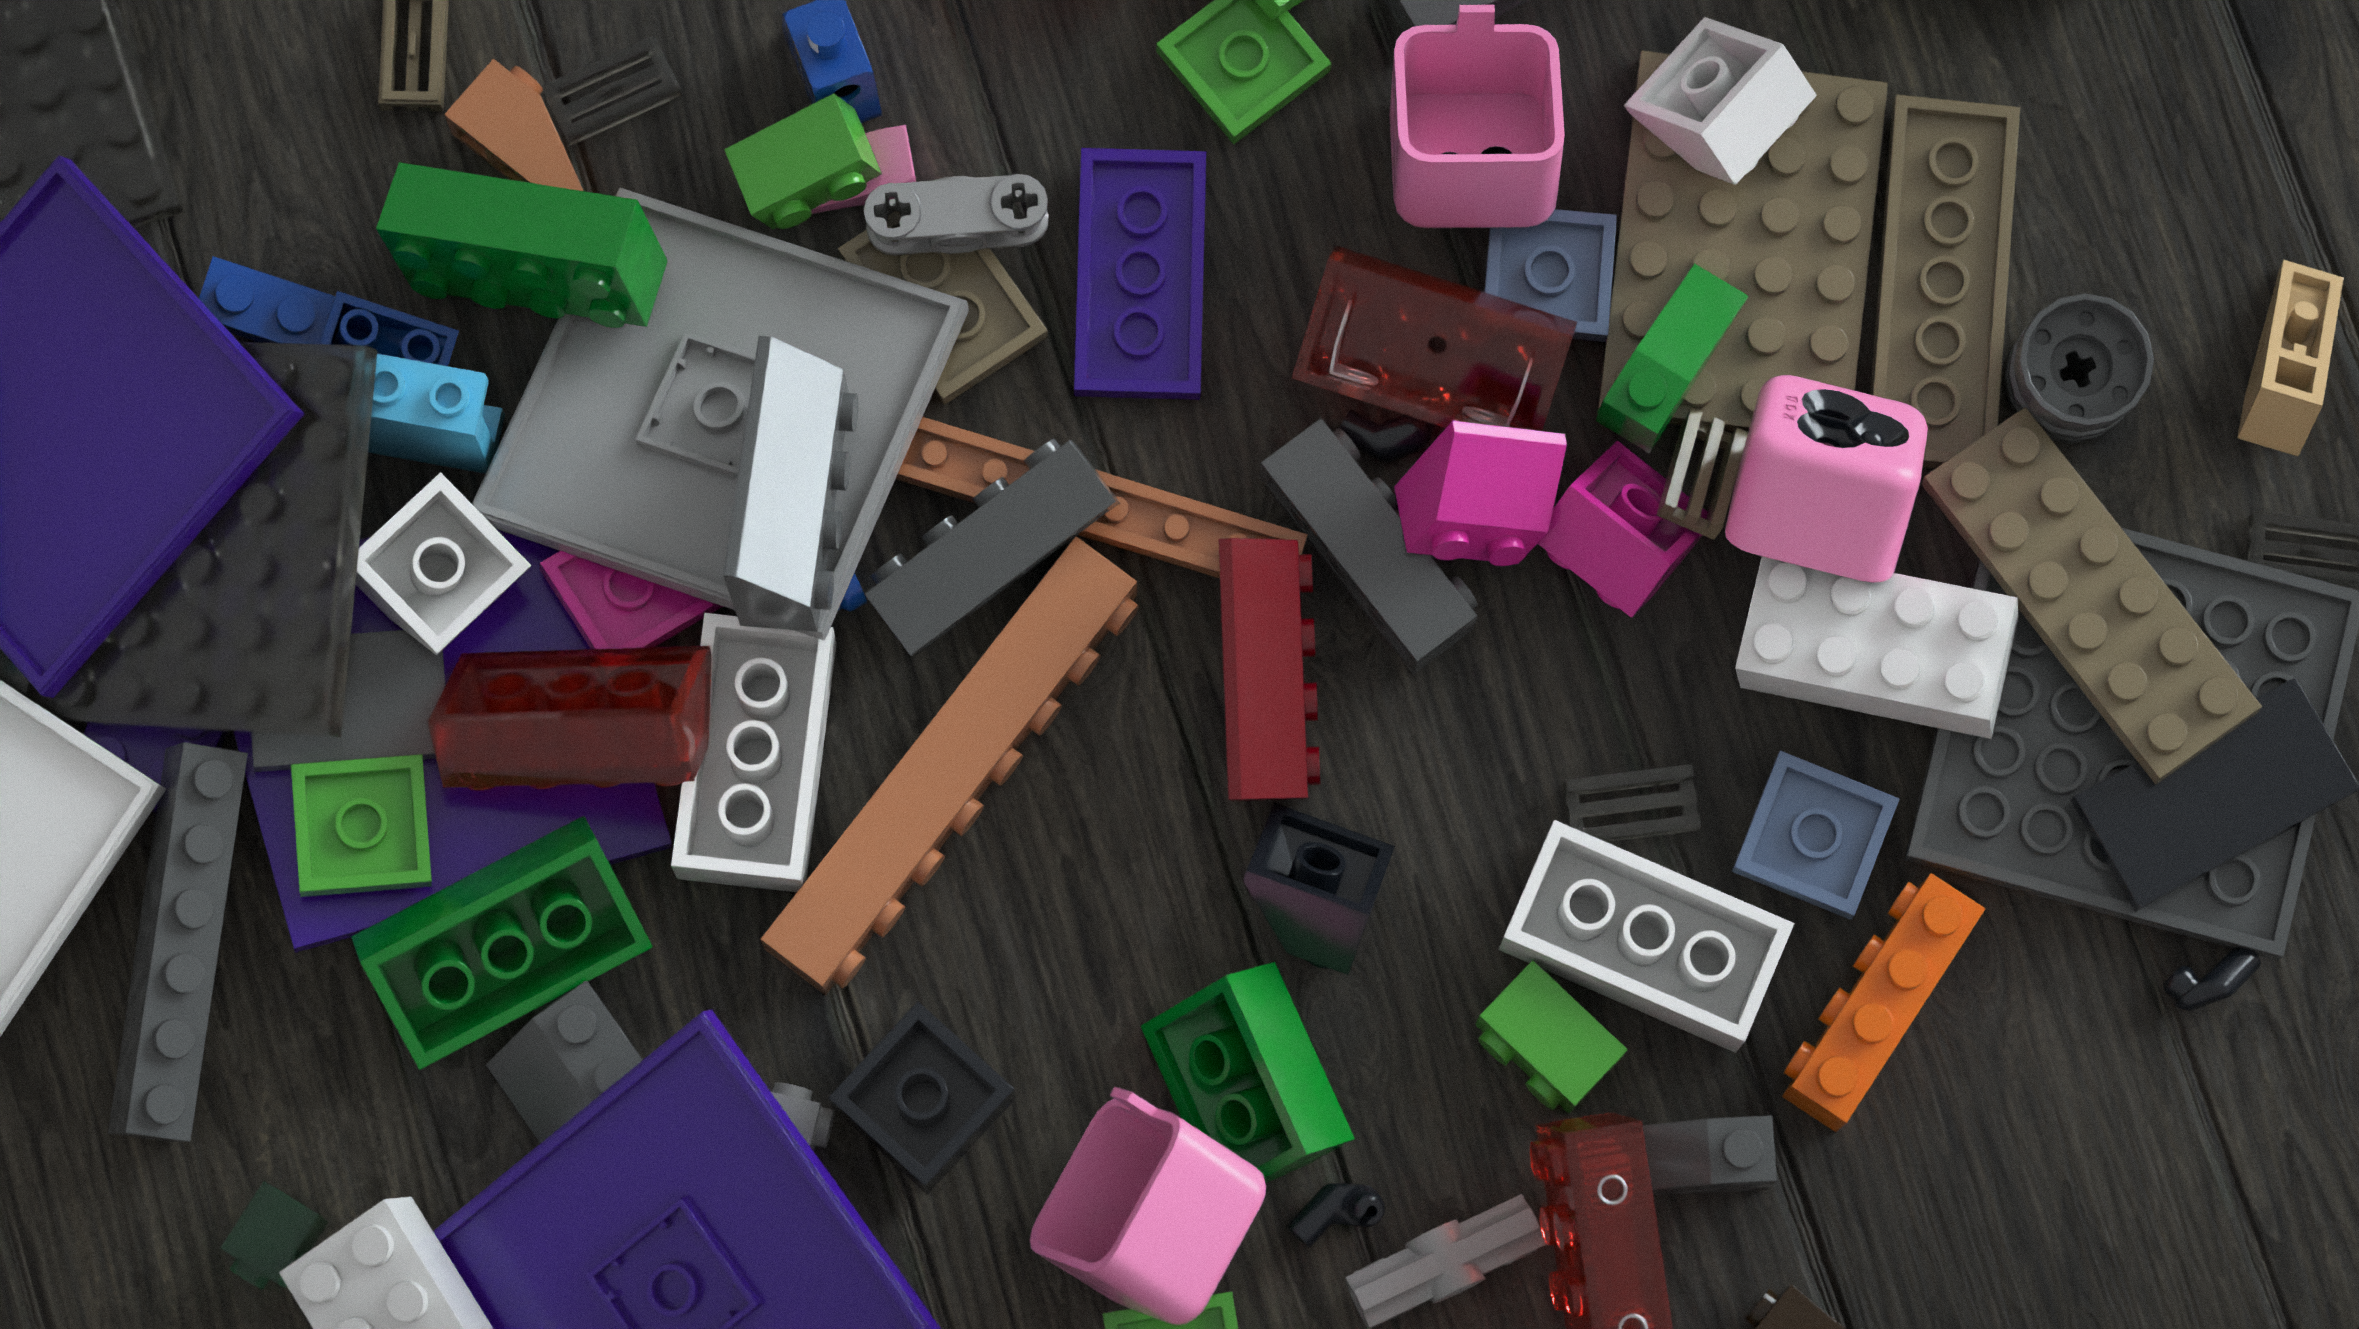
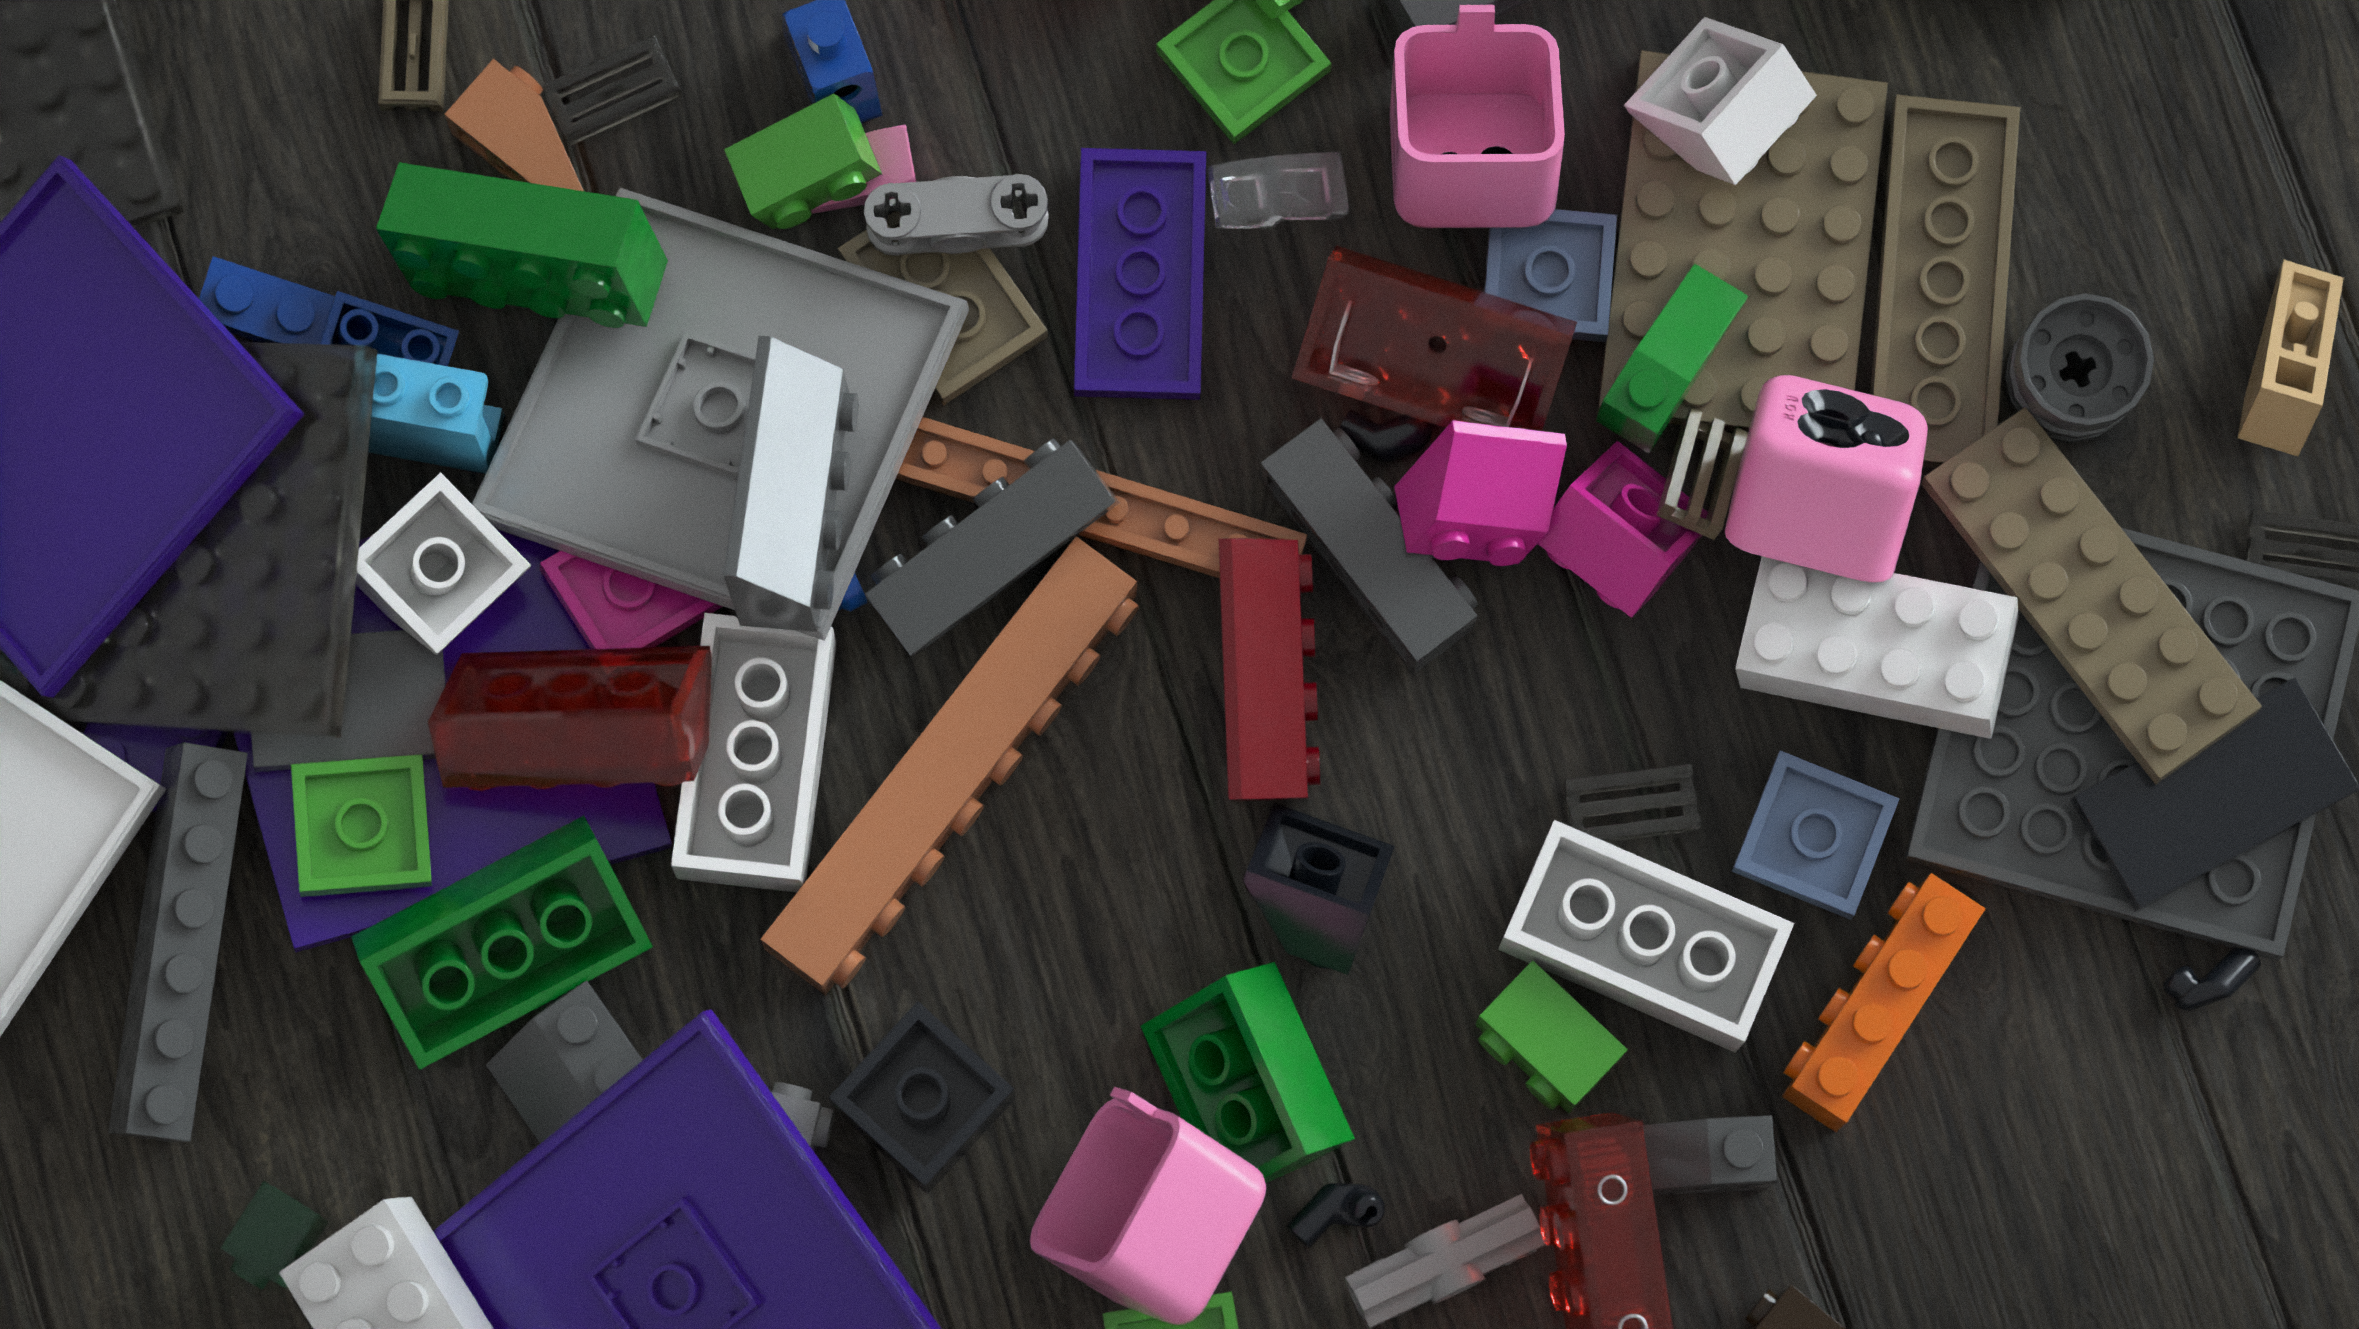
none -> clear slope [1208,152,1349,229]

